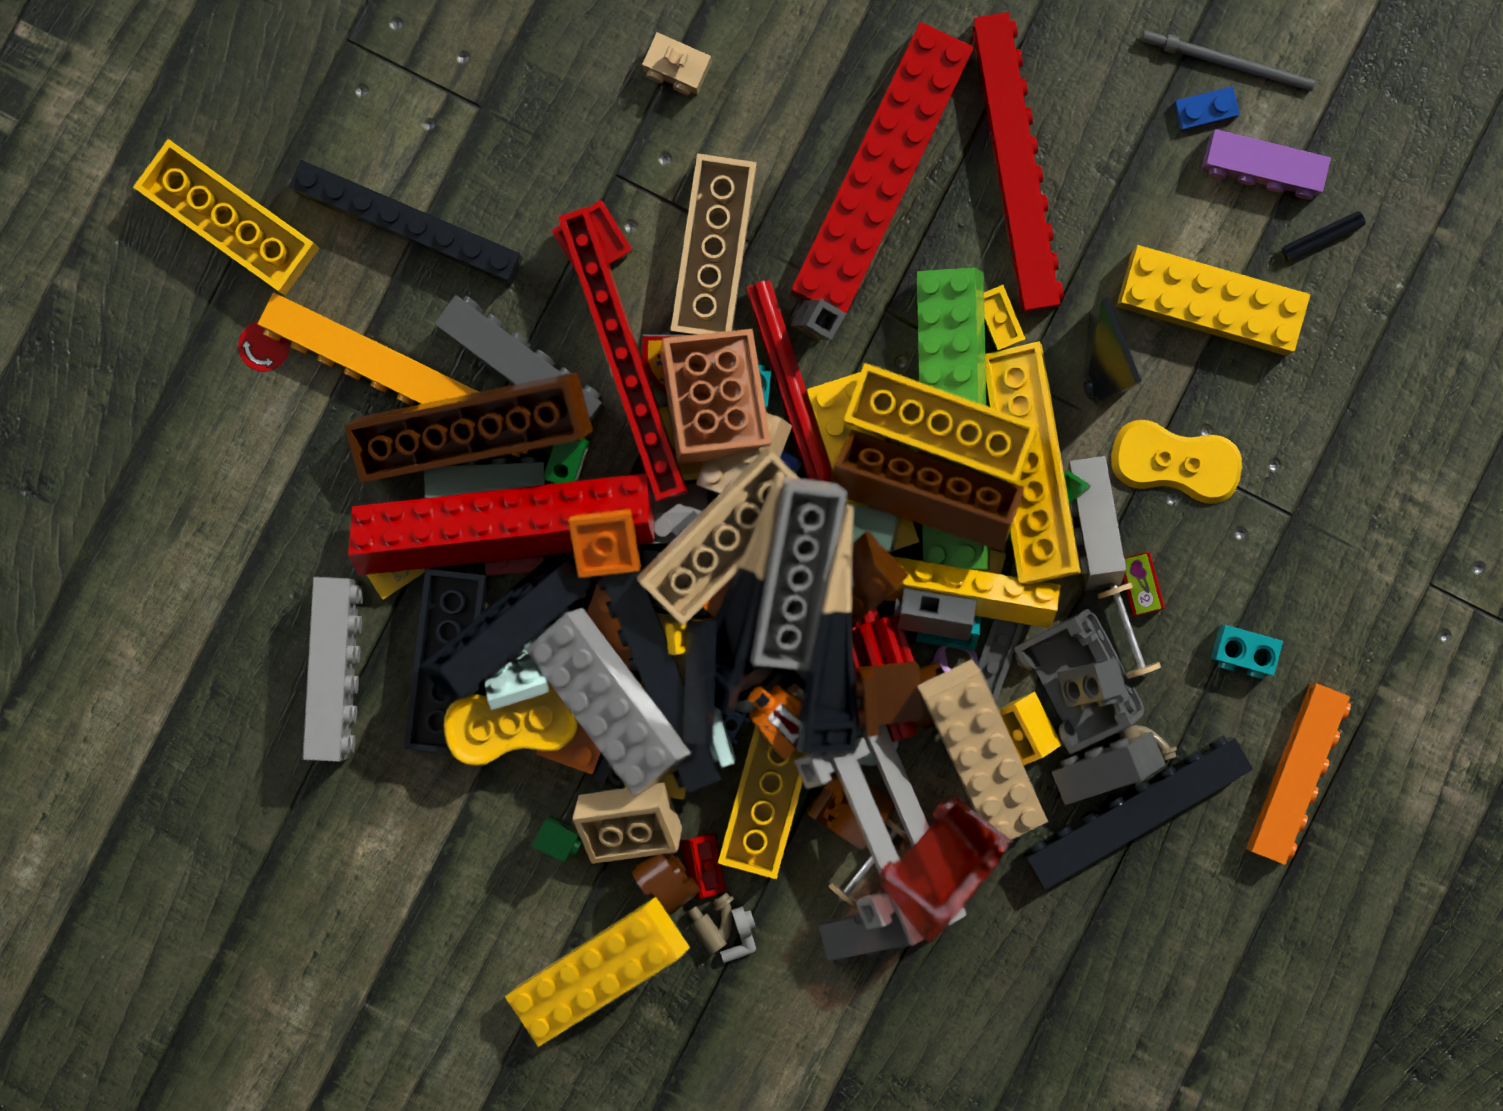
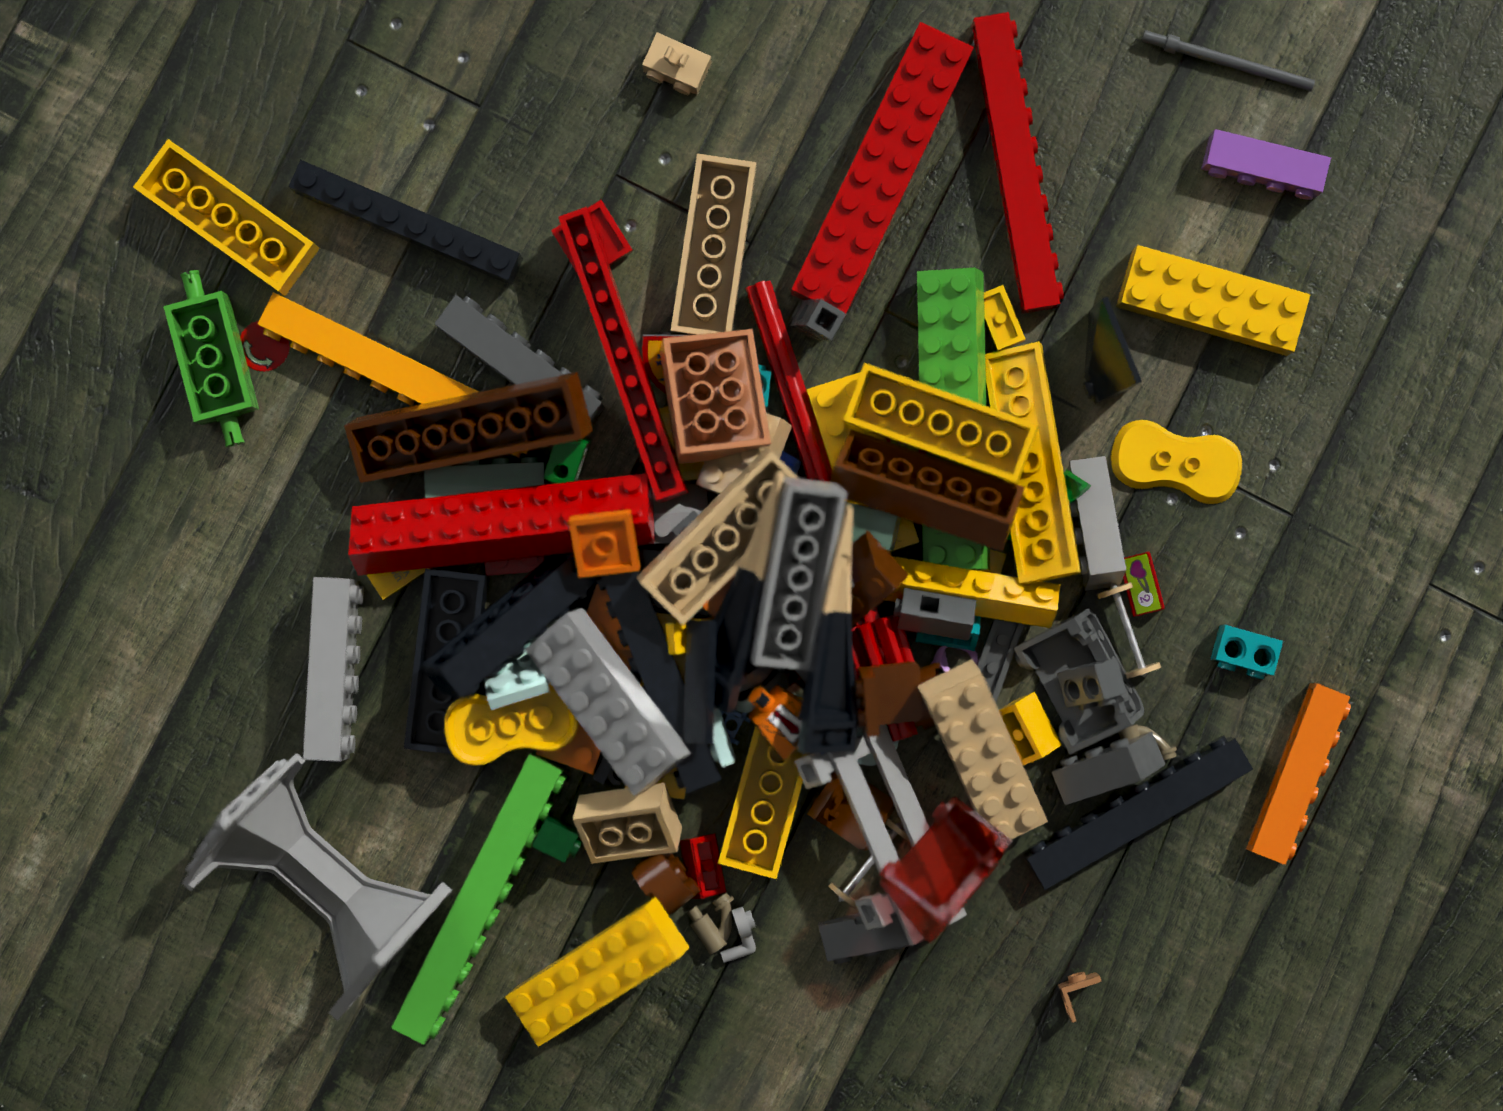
blue plate [1174,86,1240,131] -> none
black axle [1281,211,1366,261] -> none
none -> bright green brick [163,270,259,447]
none -> light grey panel [182,753,452,1021]
none -> bright green brick [391,752,568,1045]
none -> medium nougat bracket [1058,972,1102,1023]

